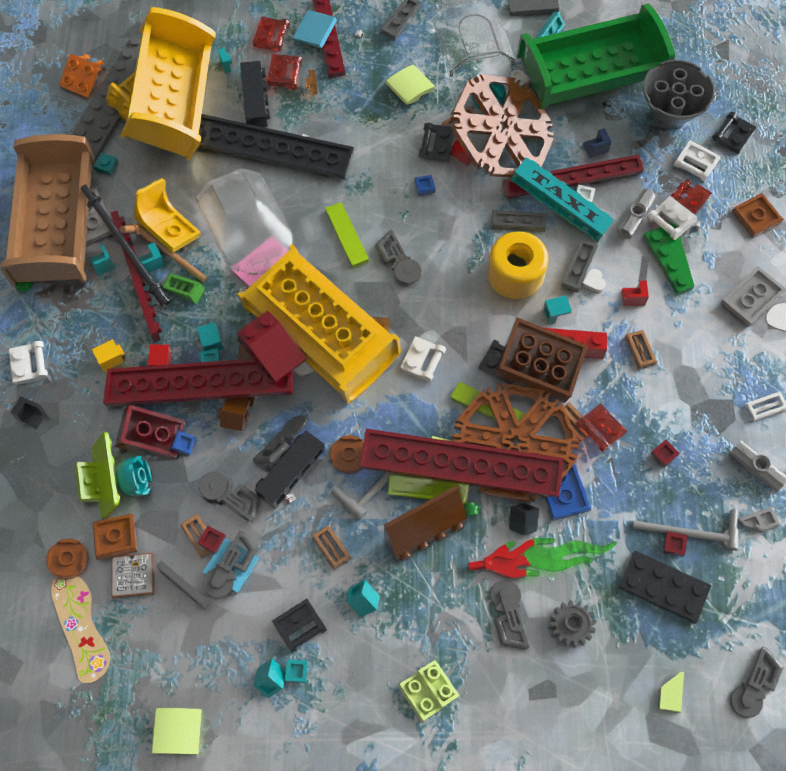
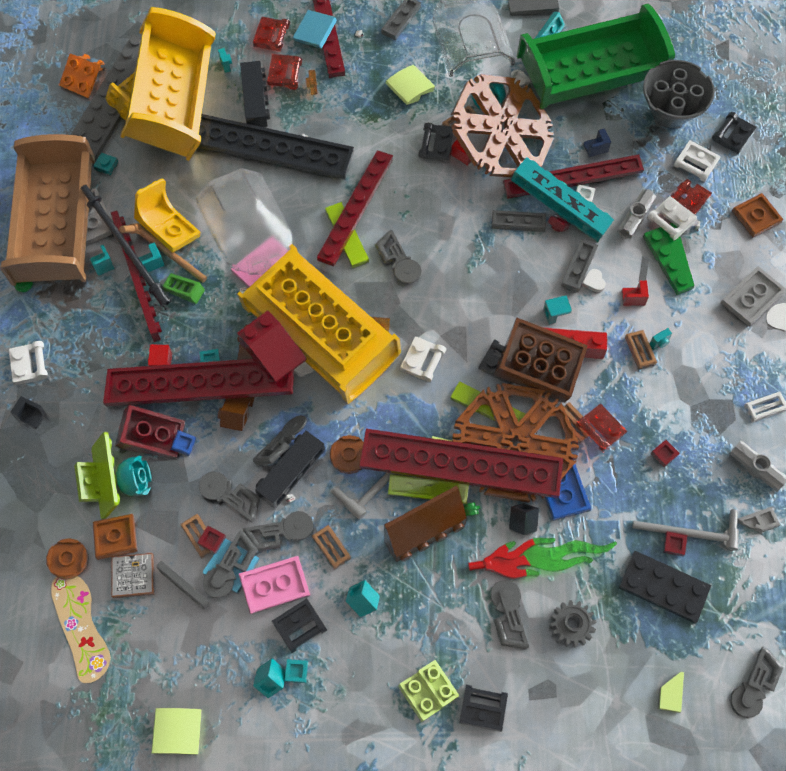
yellow brick [92,339,124,372] -> none
teal panel [197,323,224,351] -> none
blue tile [414,175,436,196] -> none
yellow piece [487,231,548,299] -> none
none -> bright pink tile [239,556,310,614]
none -> dark grey piece [243,511,313,552]
none -> dark red plate [317,150,393,267]
none -> black plate [459,684,508,732]
none -> dark red plate [548,214,571,232]
none -> teal plate [649,328,672,350]

